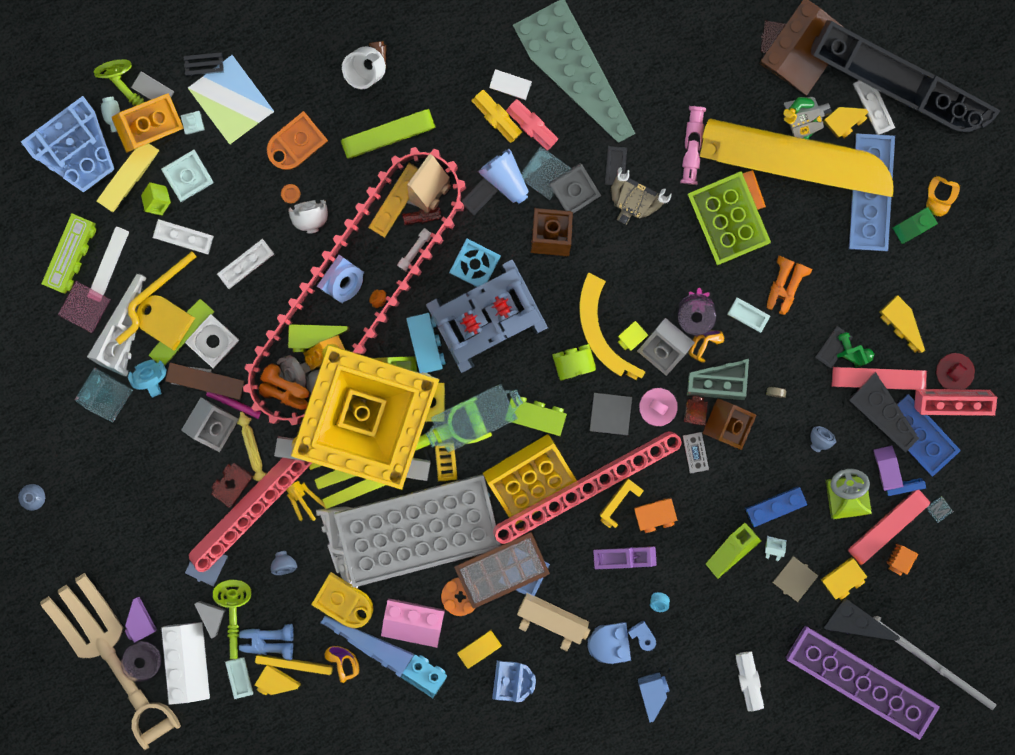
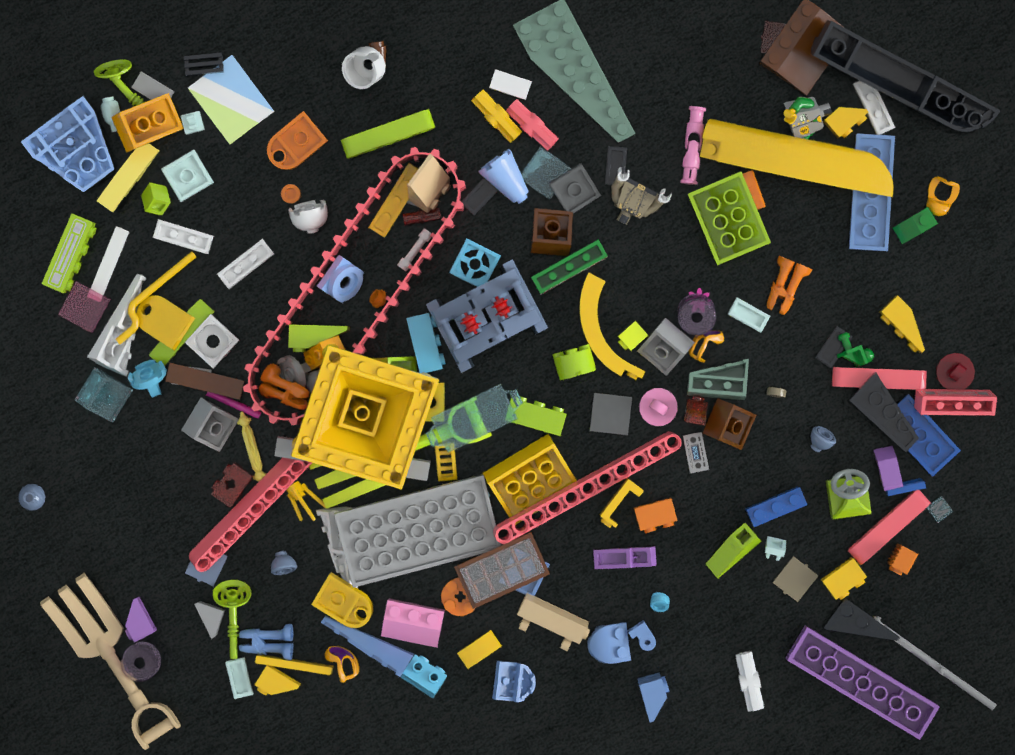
white slope [162,622,210,704] -> none
none -> green brick [531,239,608,295]

